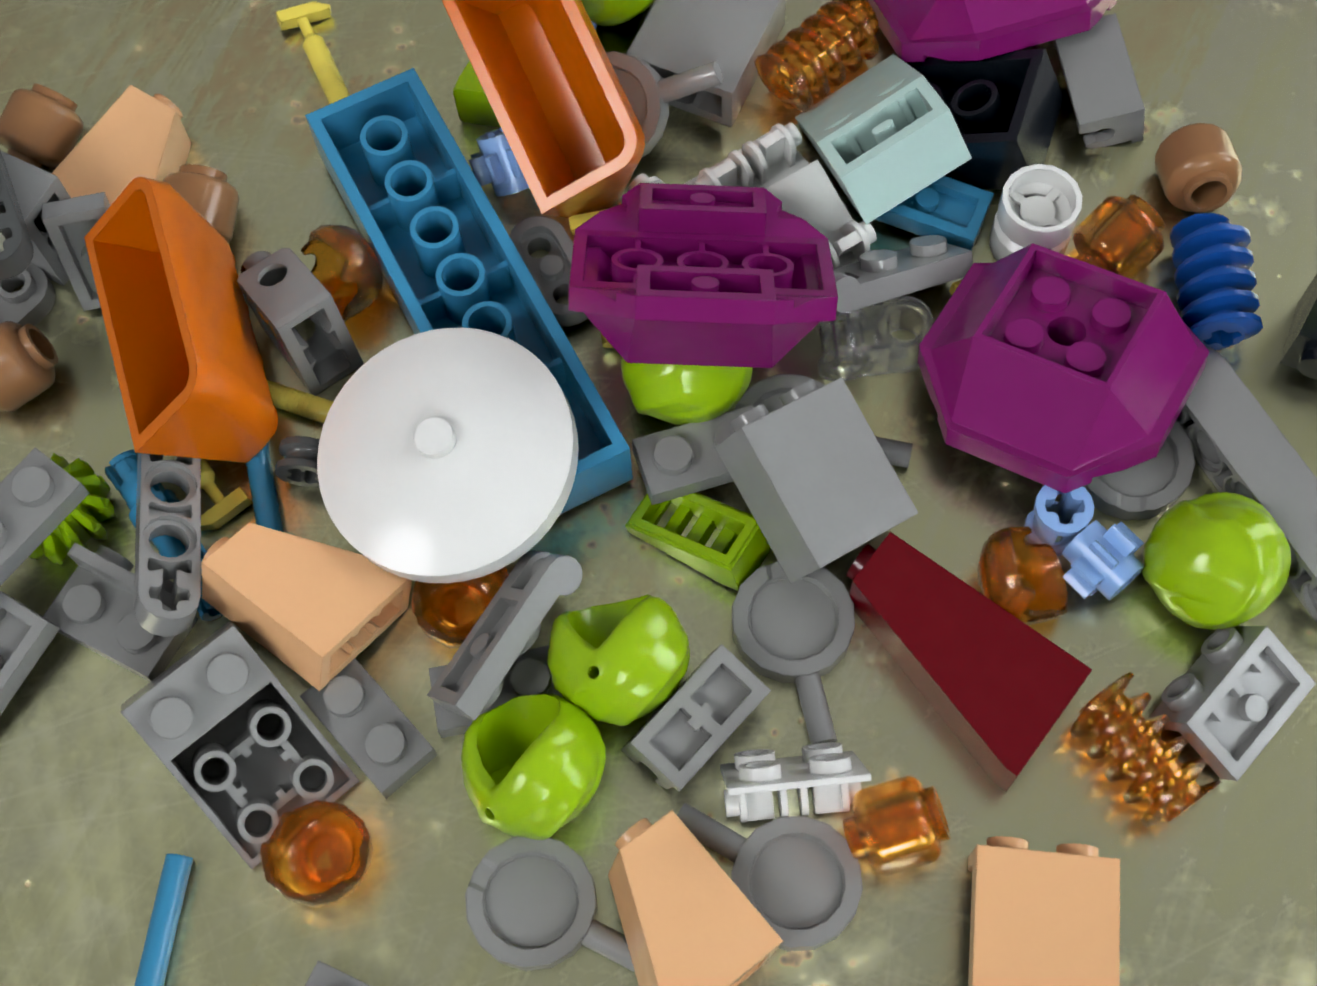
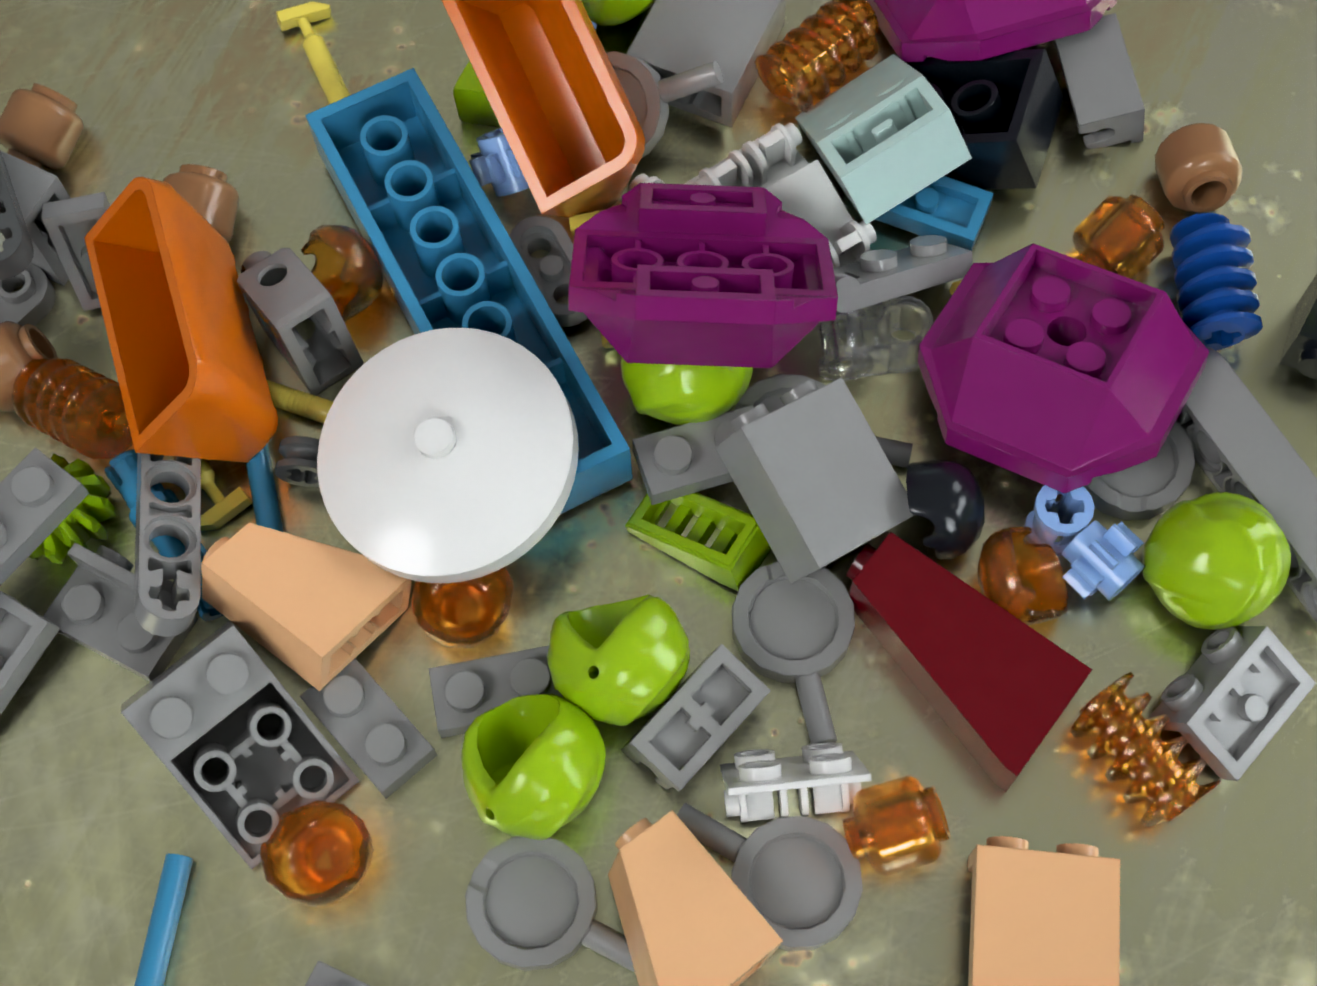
light nougat slope [51,85,192,206] -> none
light grey plate [427,550,583,721] -> none
white wheel [989,164,1083,261] -> none
none -> clear orange piece [12,358,133,459]
none -> black hair [906,460,985,559]

